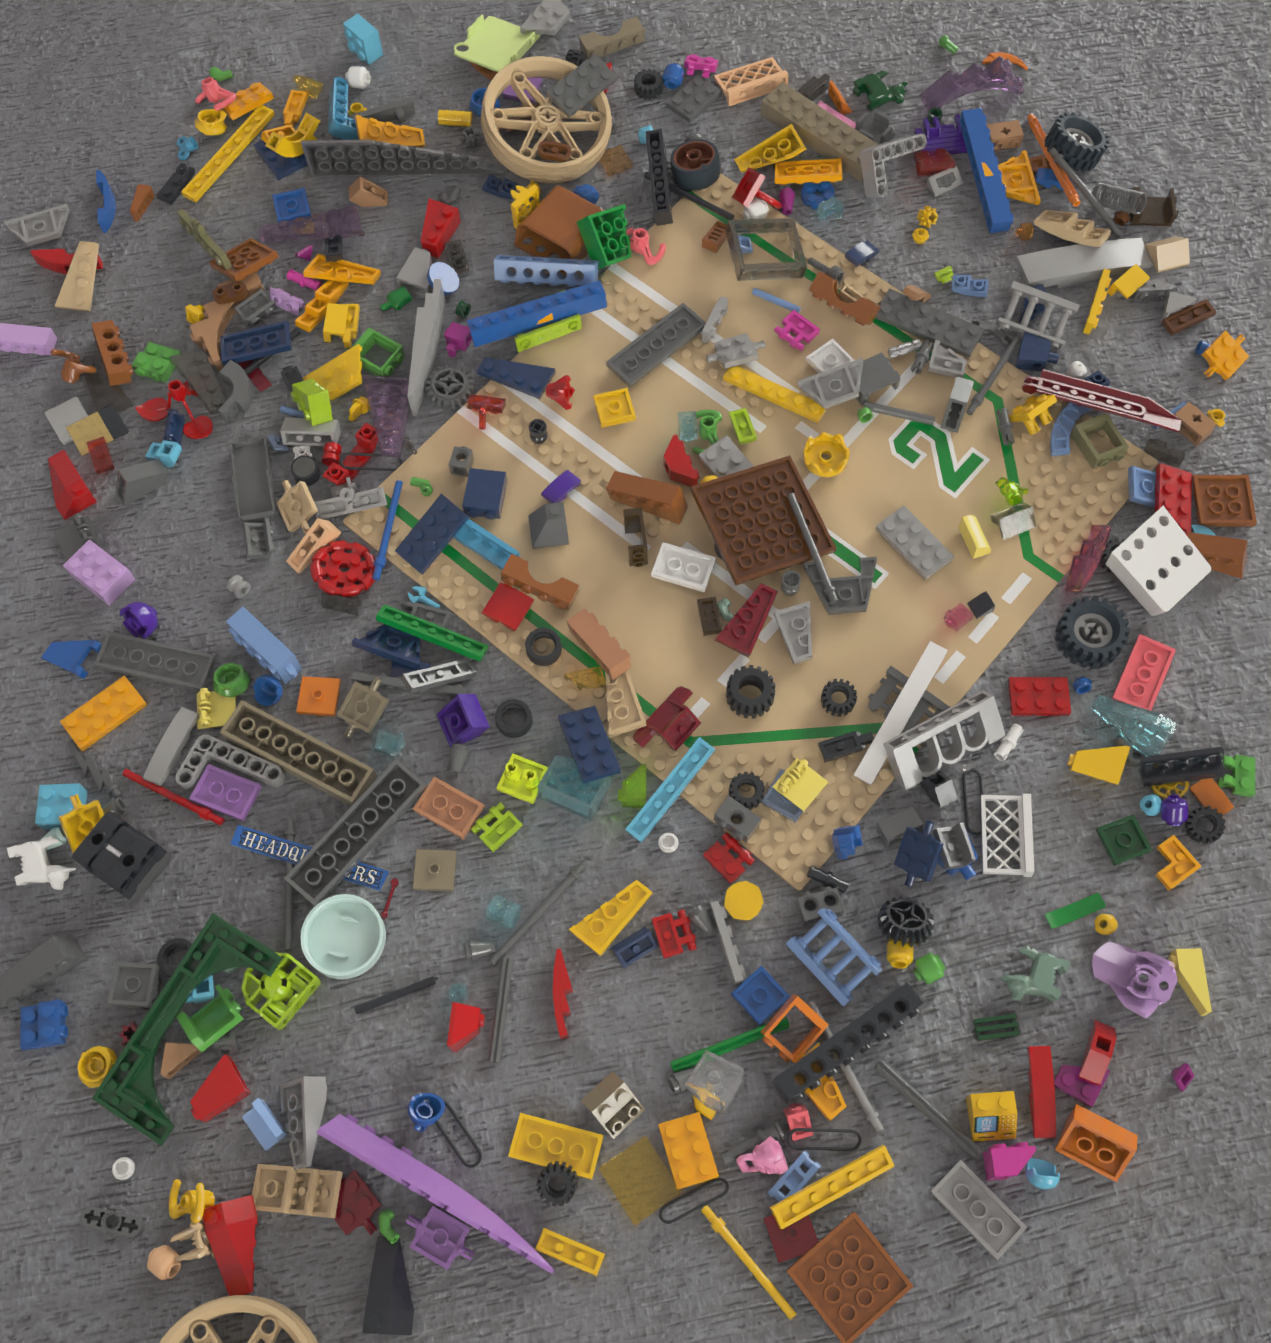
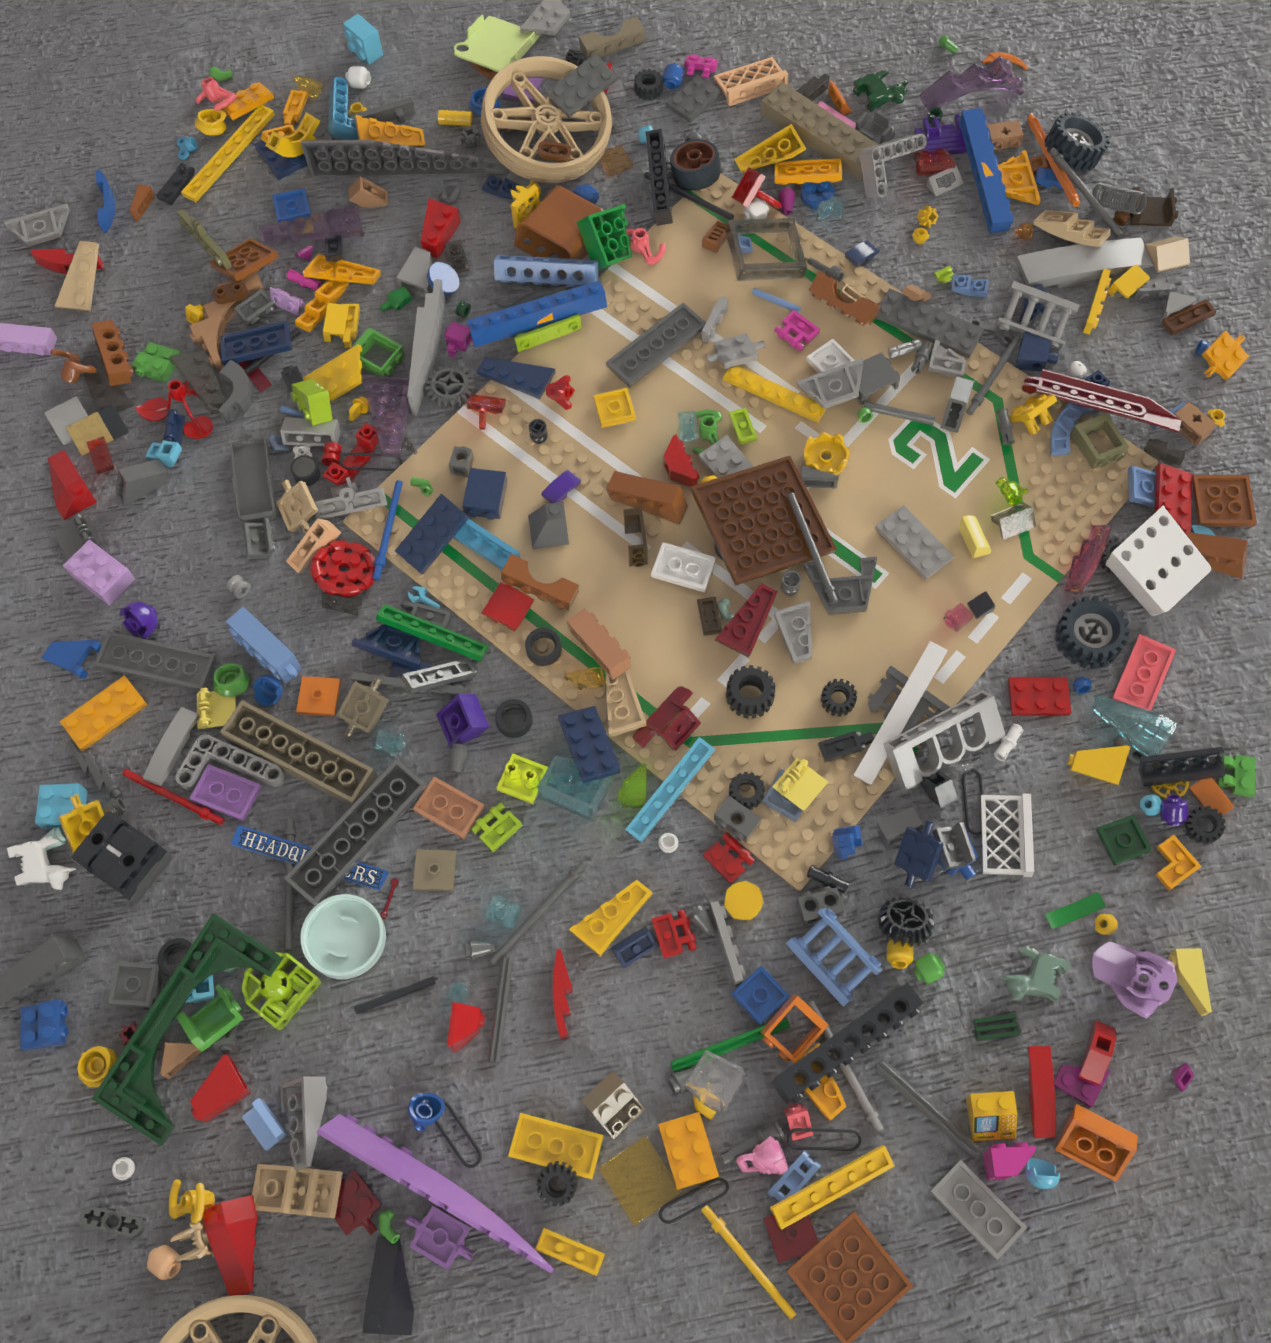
none -> dark grey slope [800,466,839,489]

